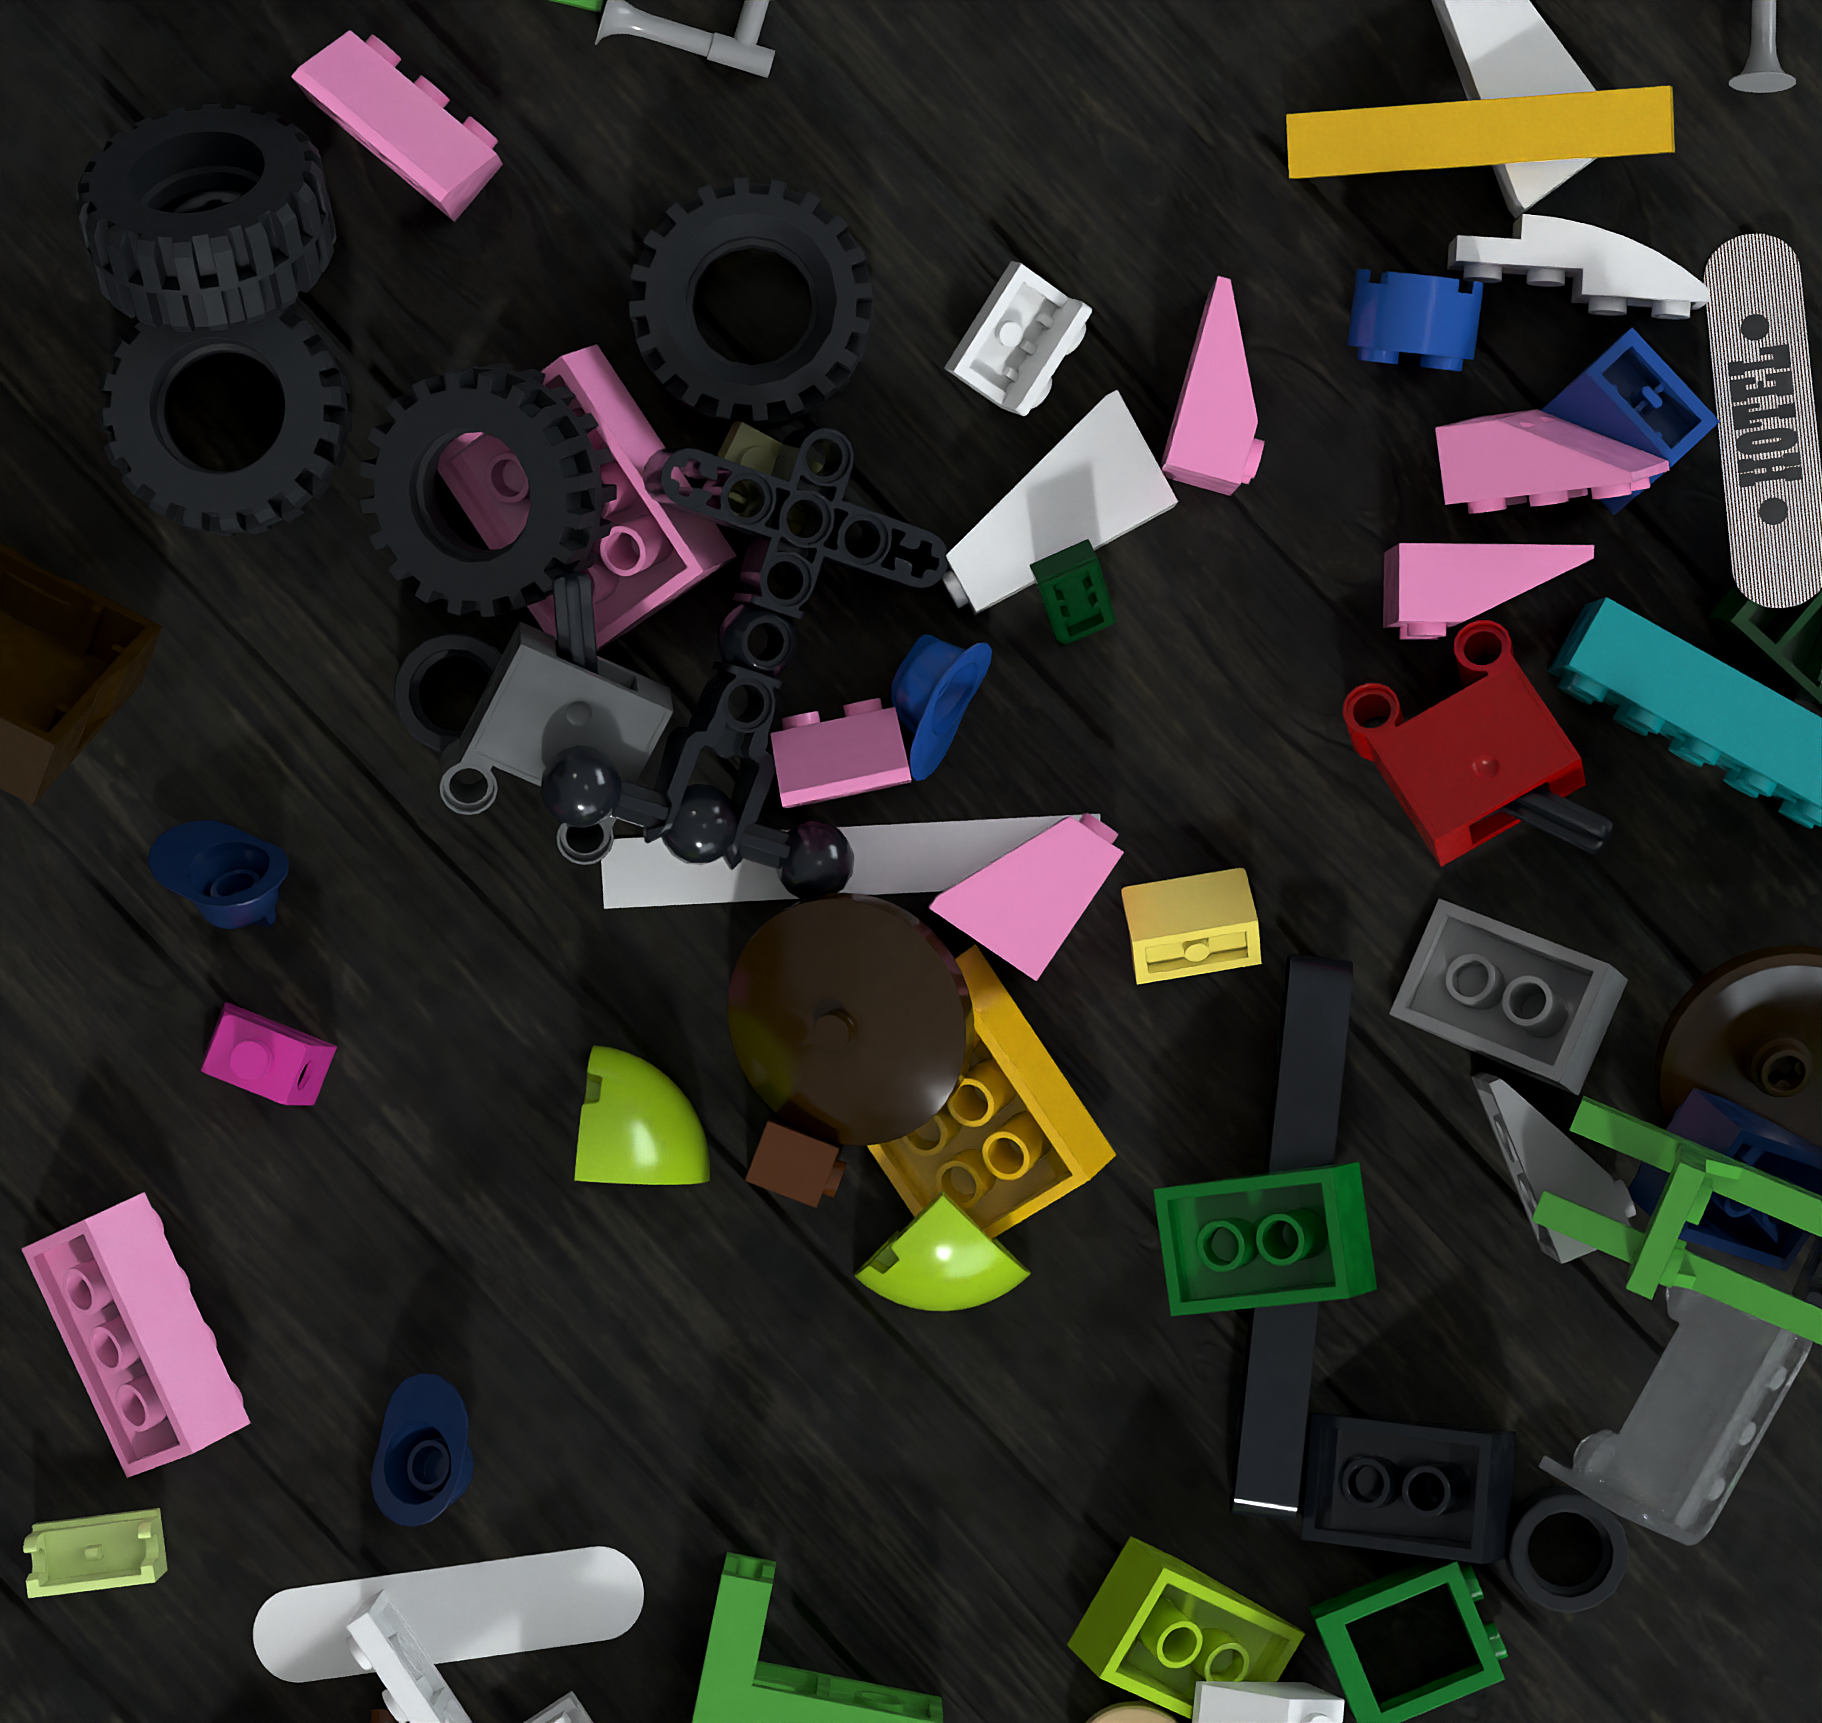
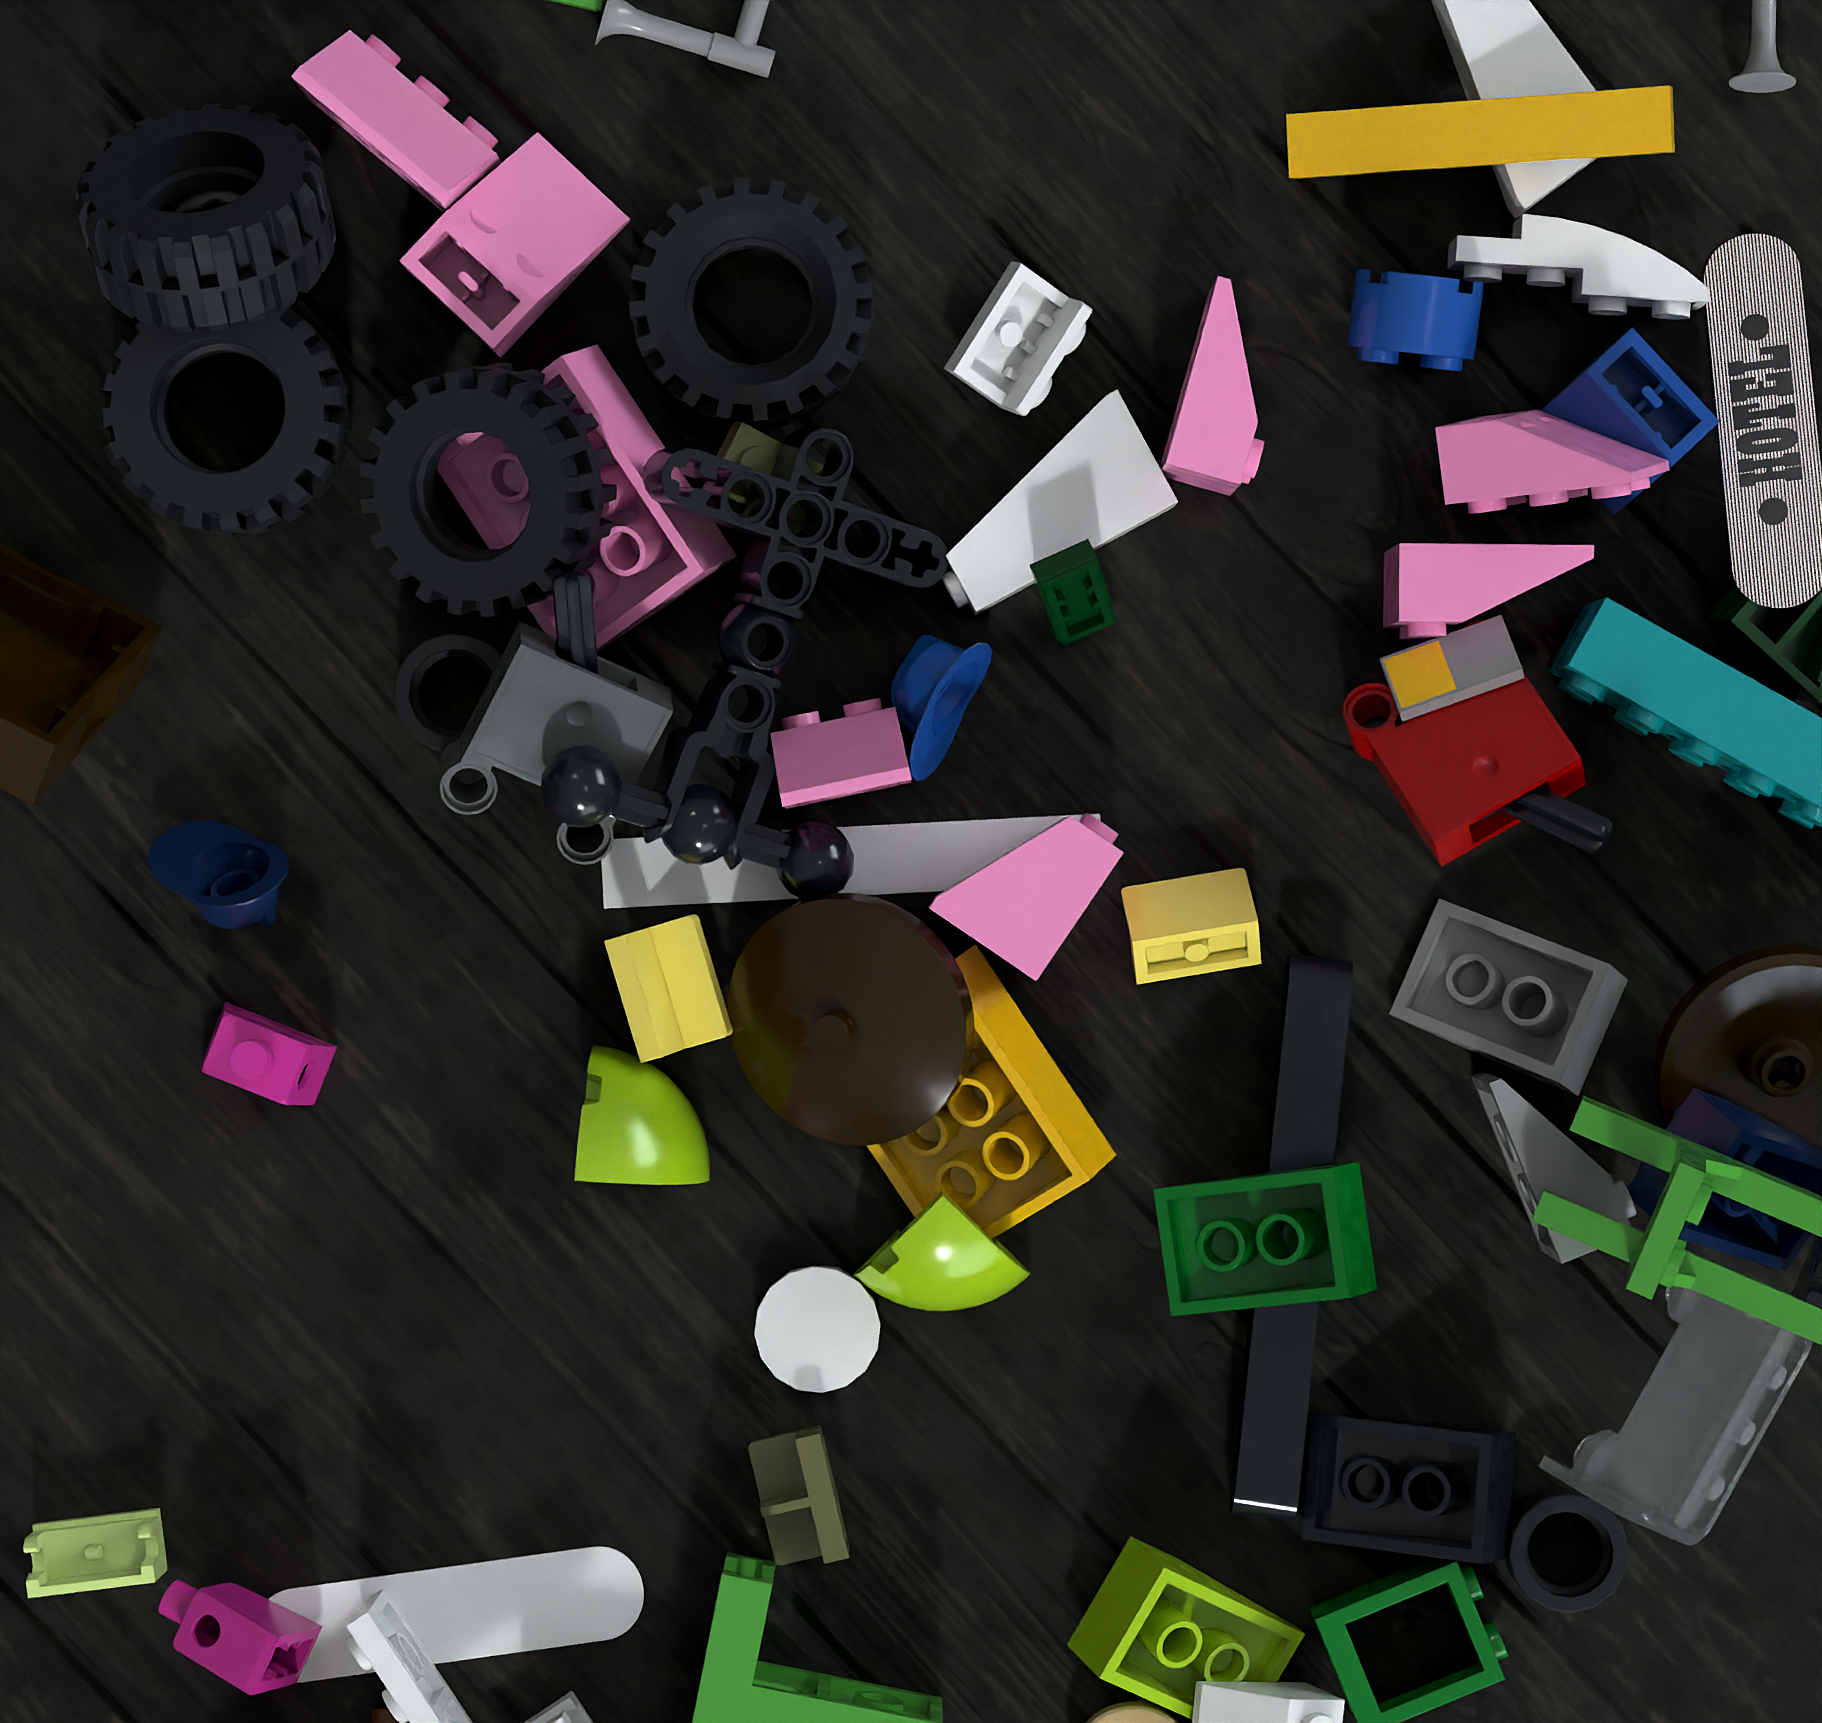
bright pink slope [22,1192,251,1478] -> none
dark blue piece [371,1373,474,1527] -> none
reddish brown brick [745,1117,847,1208] -> none
none -> dark pink torso [159,1579,323,1695]
none -> bright pink slope [399,132,630,358]
none -> light yellow panel [604,914,733,1063]
none -> olive panel [748,1425,850,1565]
none -> white tile [754,1265,881,1393]
none -> light grey tile [1379,615,1524,722]

